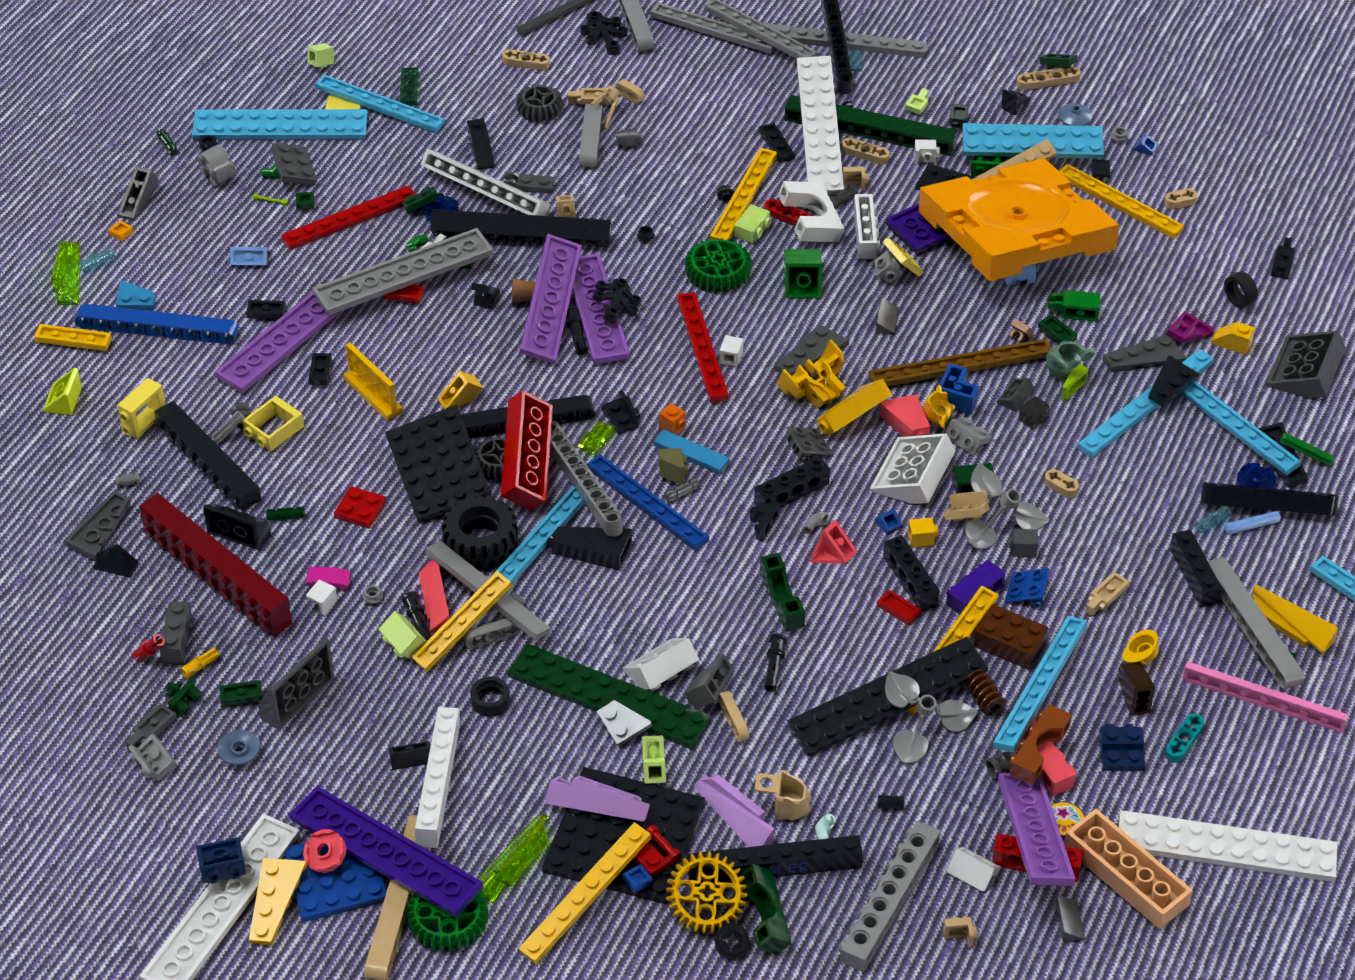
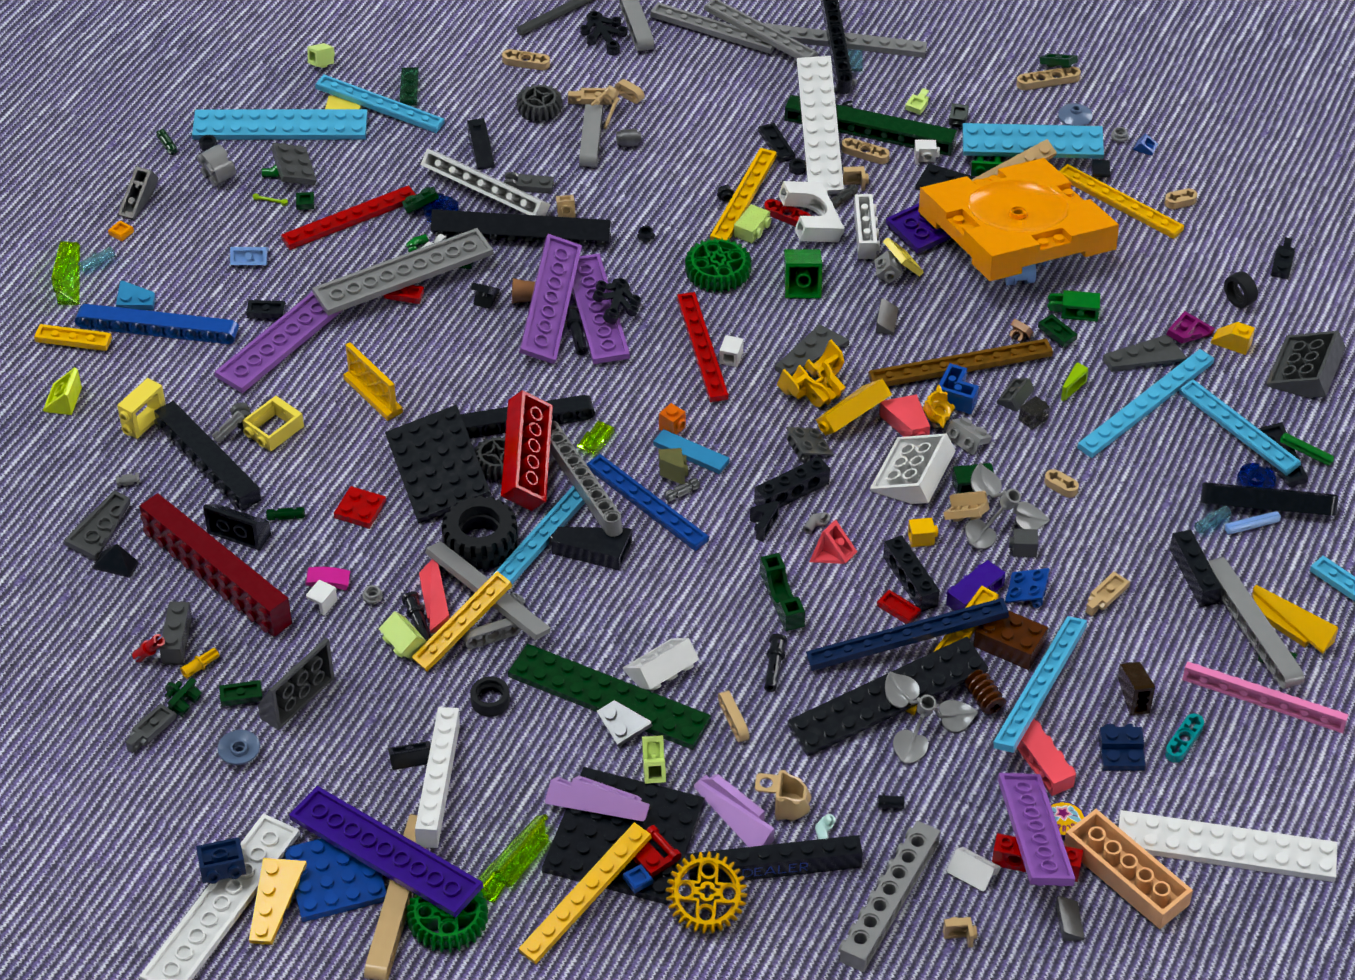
light grey bracket [128,733,177,781] -> none
coral tile [303,829,346,873] -> none
black plate [308,353,332,385] -> none
yellow slope [437,371,483,409] -> none
black bracket [602,390,640,435] -> none
dark grey slope [685,654,734,709] -> none
black gear [714,923,750,960] -> none
dark green arch [739,864,792,955] -> none
blue slope [874,508,903,534] -> none
dark grey wheel [986,752,1011,779] -> none
black slope [1002,89,1031,115] -> none
dark orange arch [1009,704,1072,786] -> none
sand green hair [1046,341,1095,379] -> none
yellow piece [1122,630,1159,665] -> none
black wing [1148,355,1199,408] -> none
none -> black tile [789,158,806,175]
none -> dark blue plate [806,598,1009,671]

